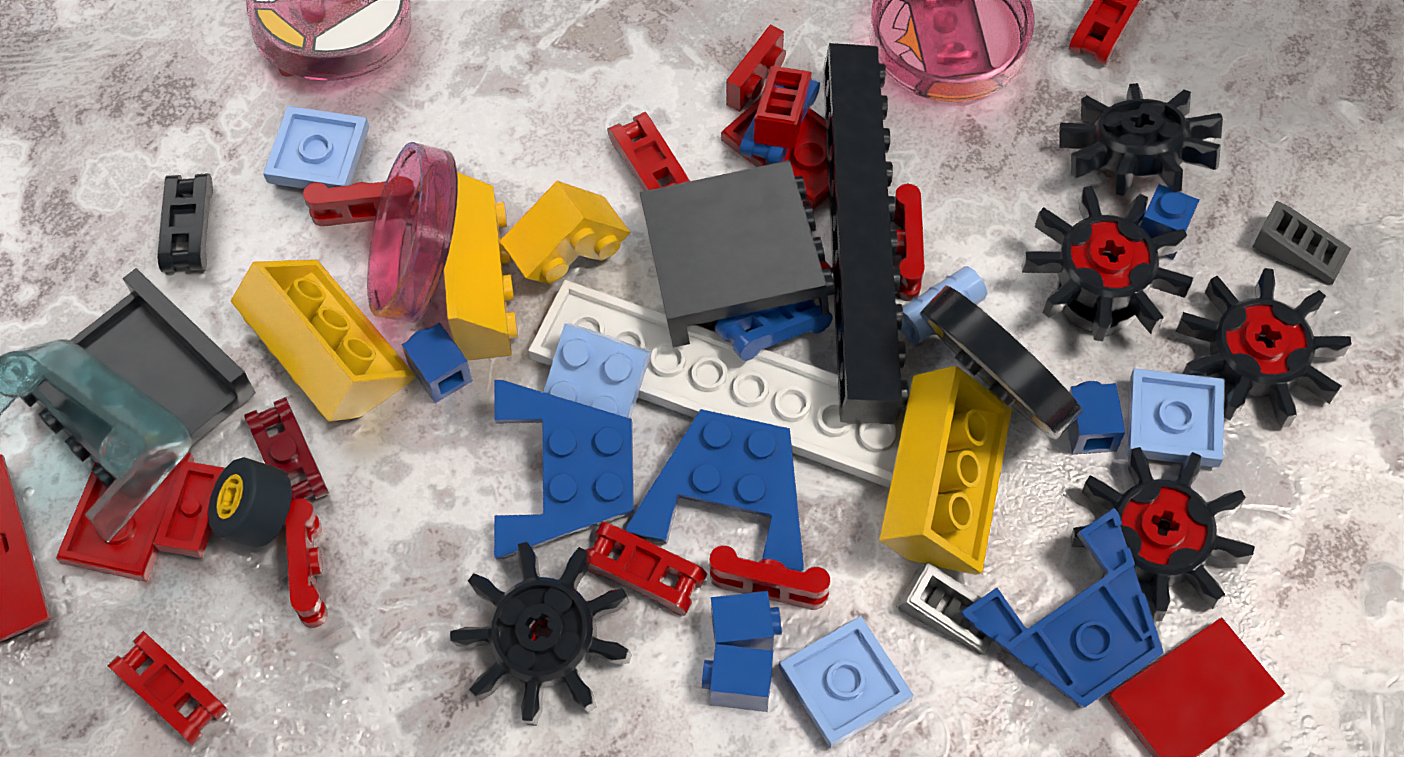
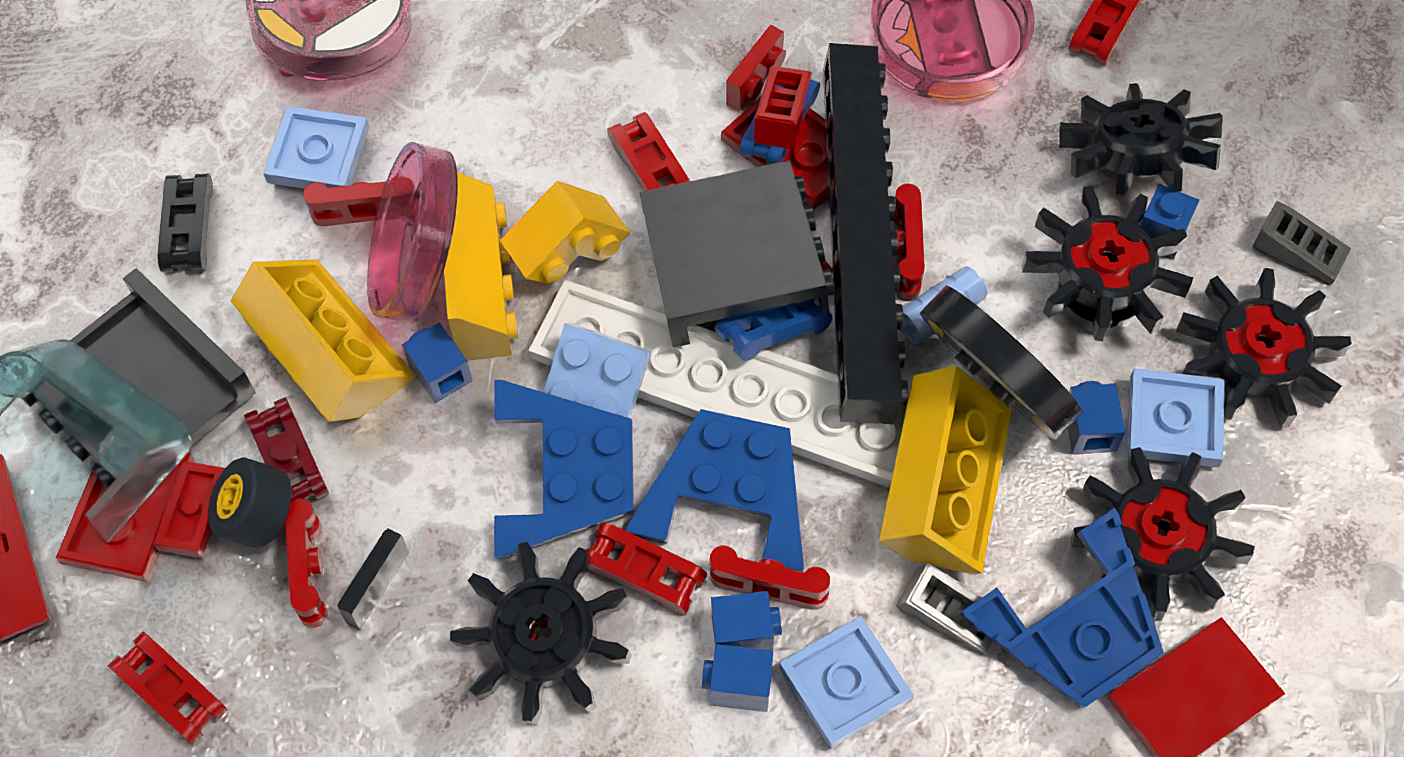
none -> black tile [337,528,409,630]

